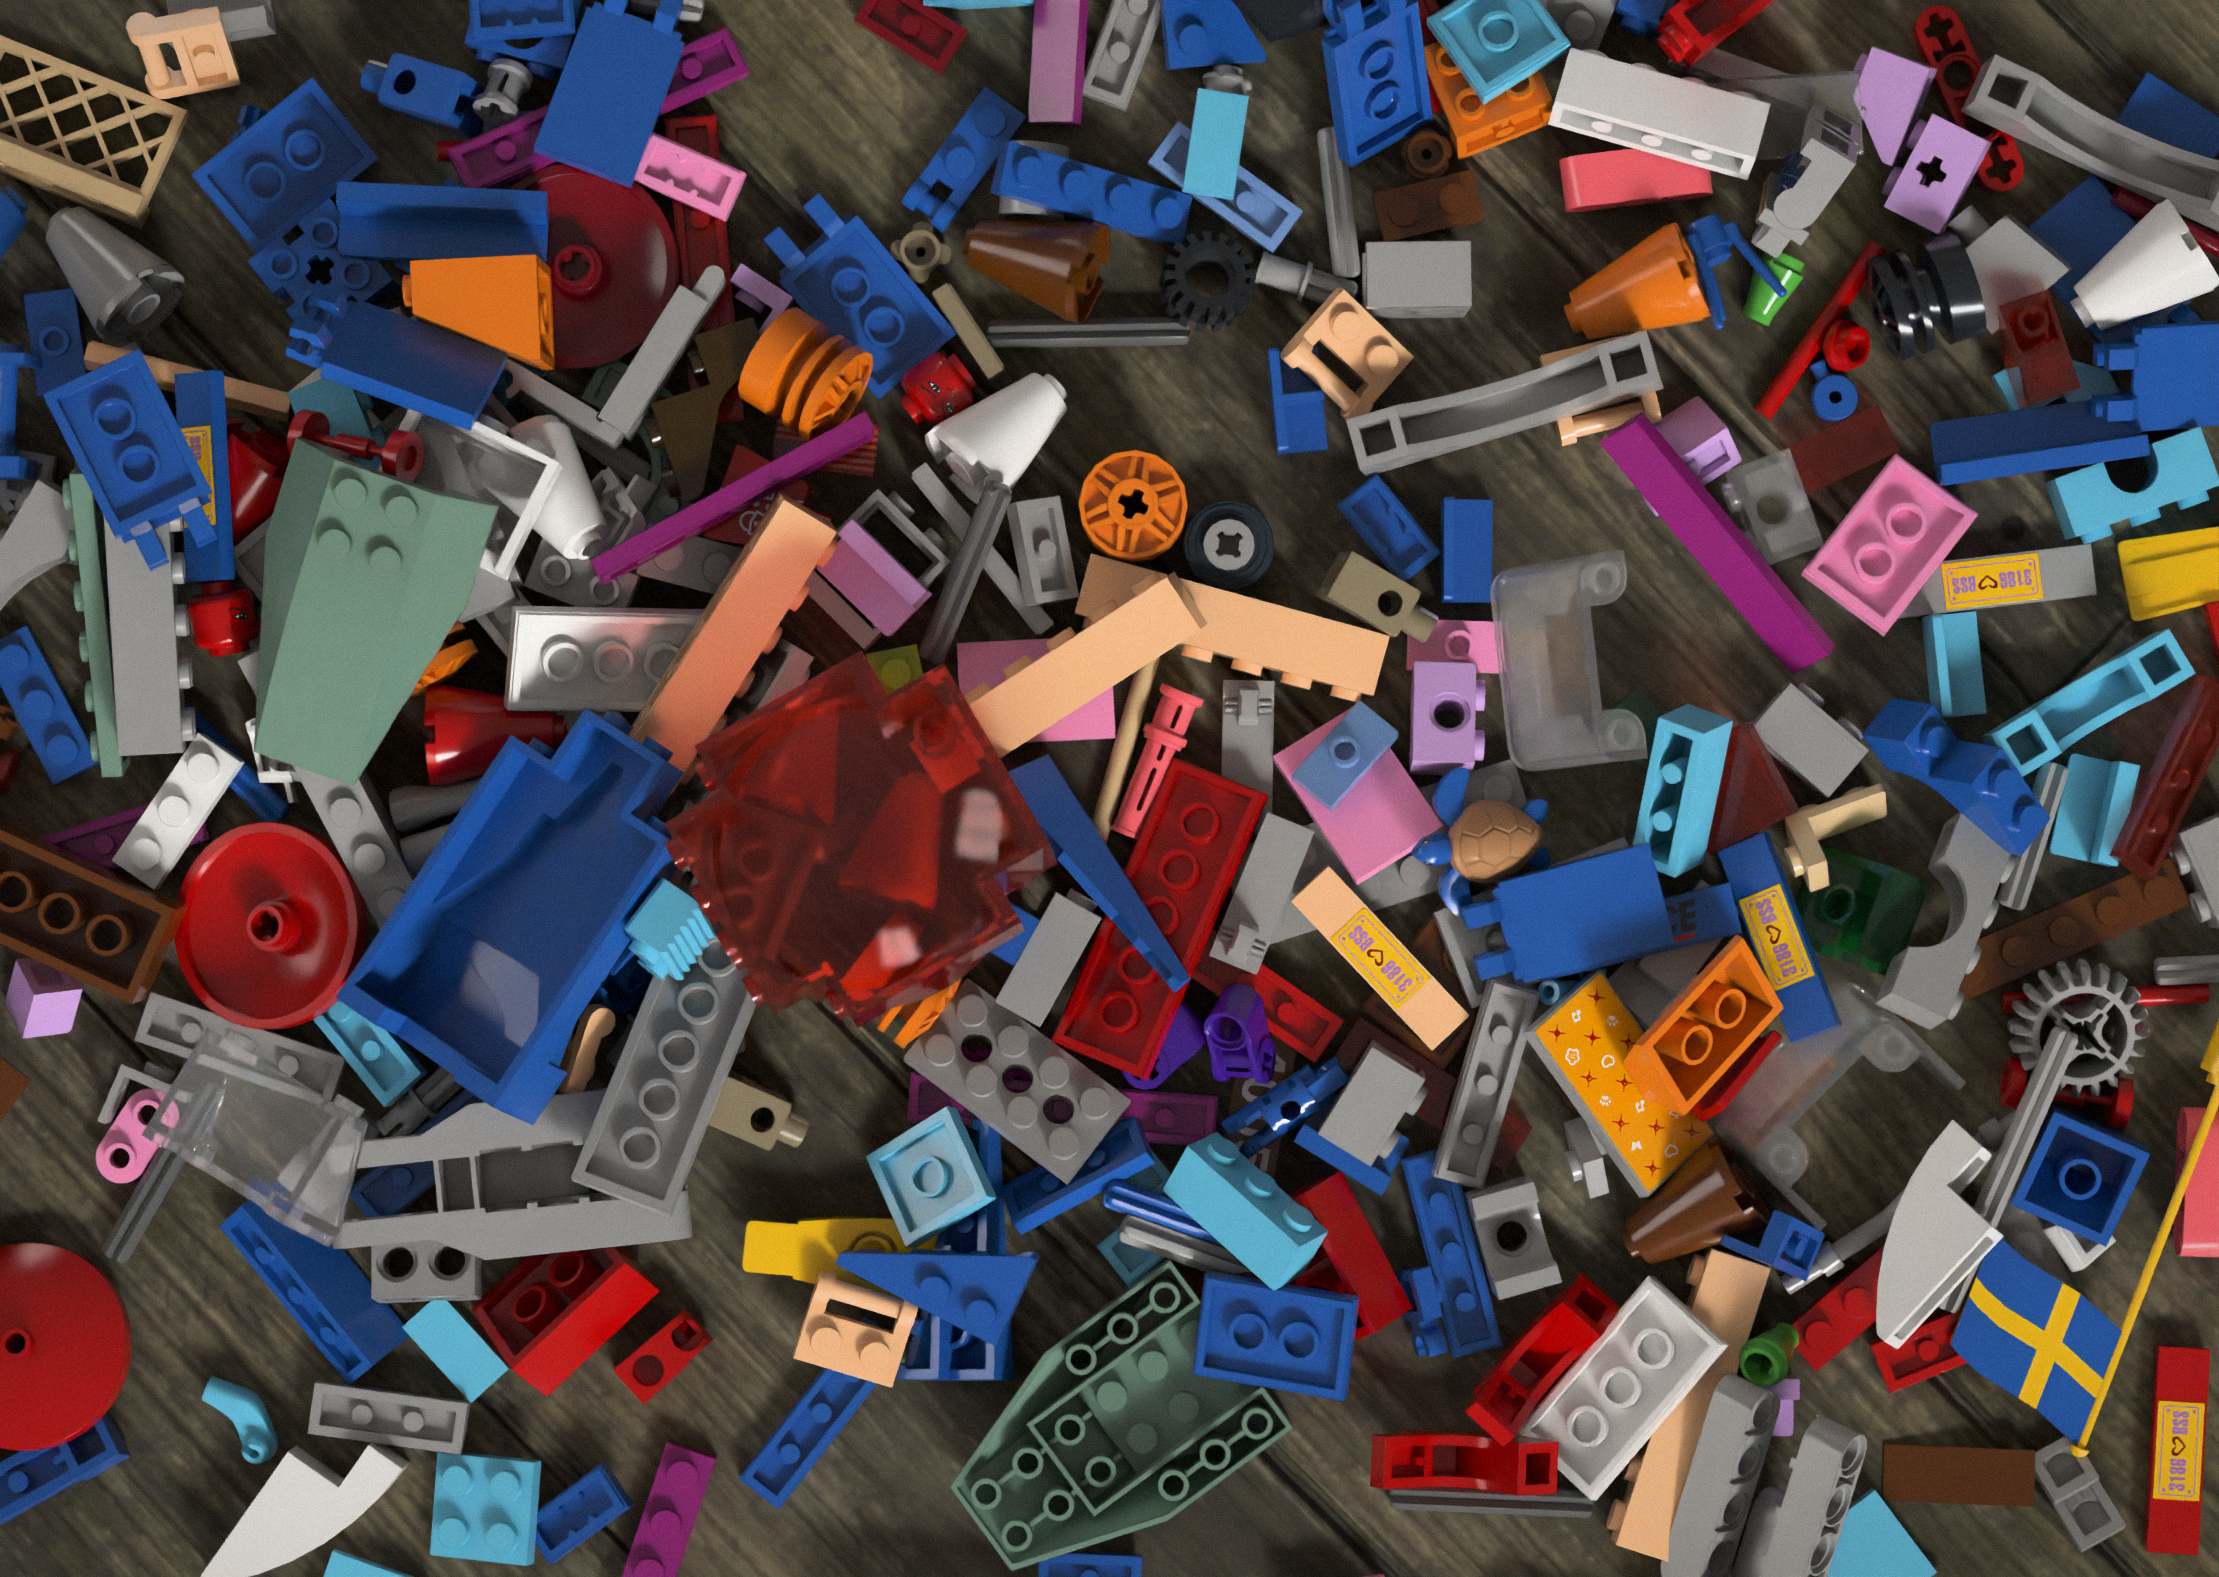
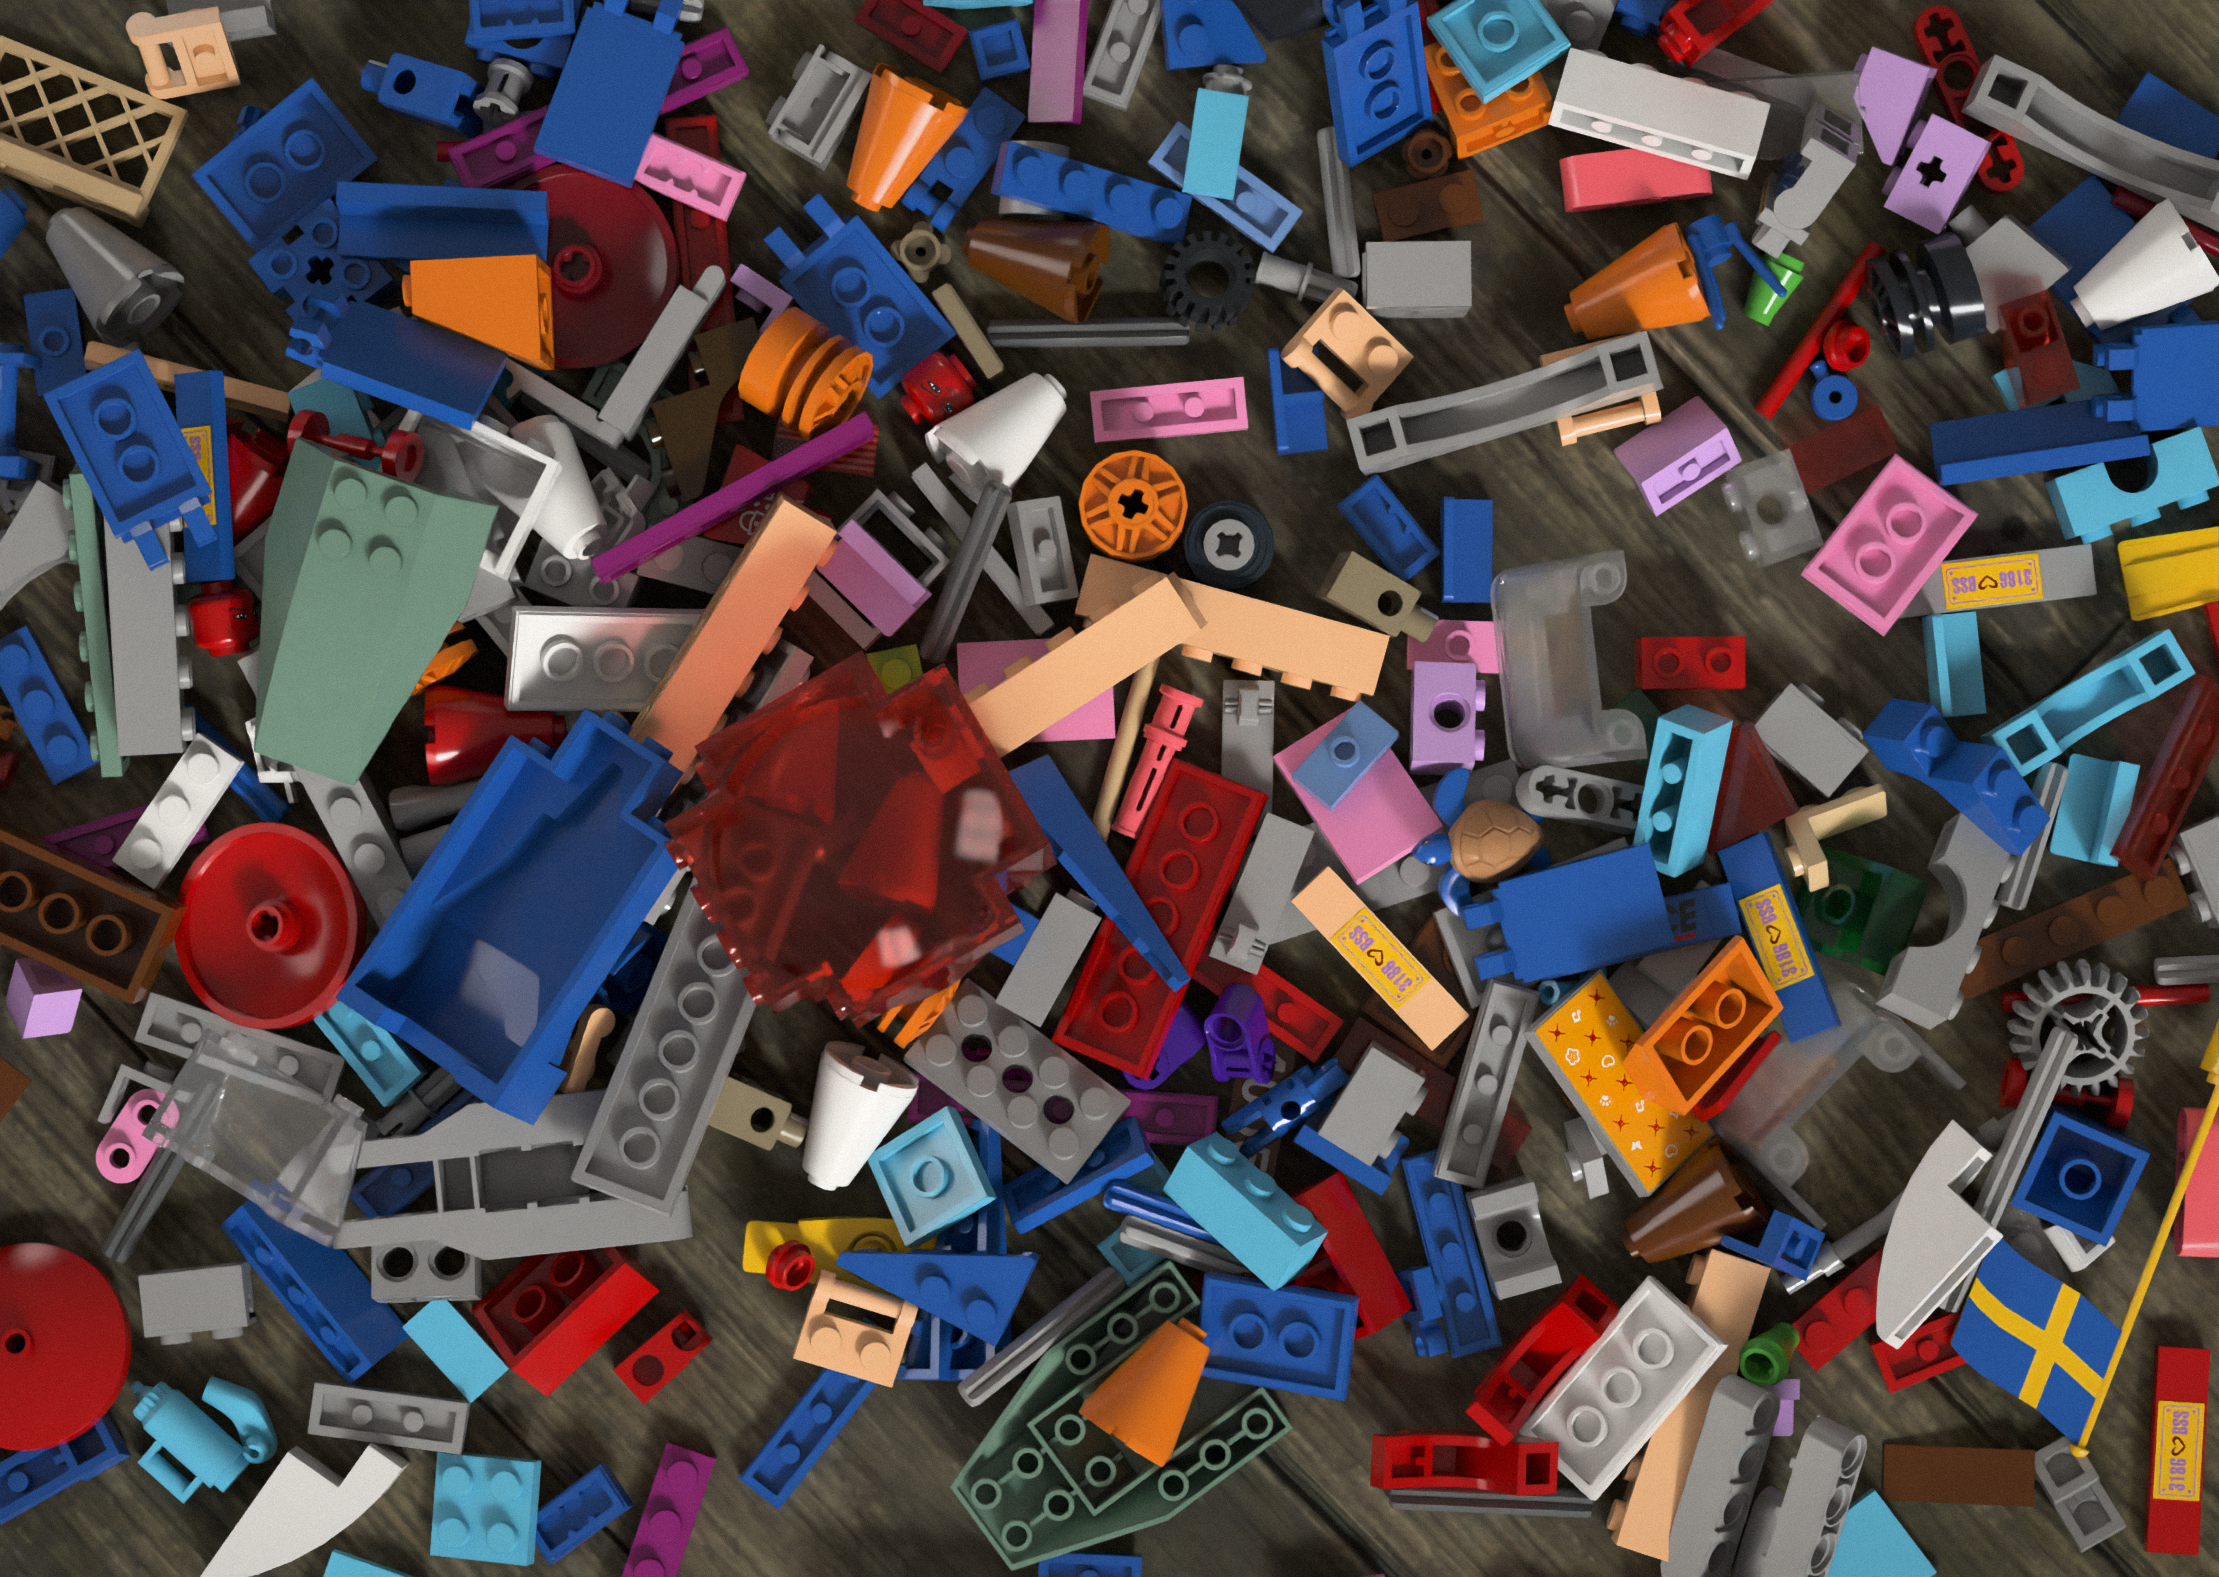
medium azure brick [624,878,716,980] -> none
magenta tile [1600,412,1835,674] -> none
none -> medium azure piece [130,1381,250,1504]
none -> light grey hinge [138,1261,257,1345]
none -> red plate [765,1240,815,1291]
none -> light grey hinge [766,44,872,171]
none -> white cone [802,1041,919,1191]
none -> orange cone [846,62,970,212]
none -> light grey axle [957,1267,1125,1407]
none -> blue tile [968,18,1031,83]
none -> orange cone [1078,1317,1211,1467]
none -> bright pink plate [1090,377,1248,444]
none -> light grey beam [1516,765,1644,835]
none -> red hinge [1635,636,1746,691]

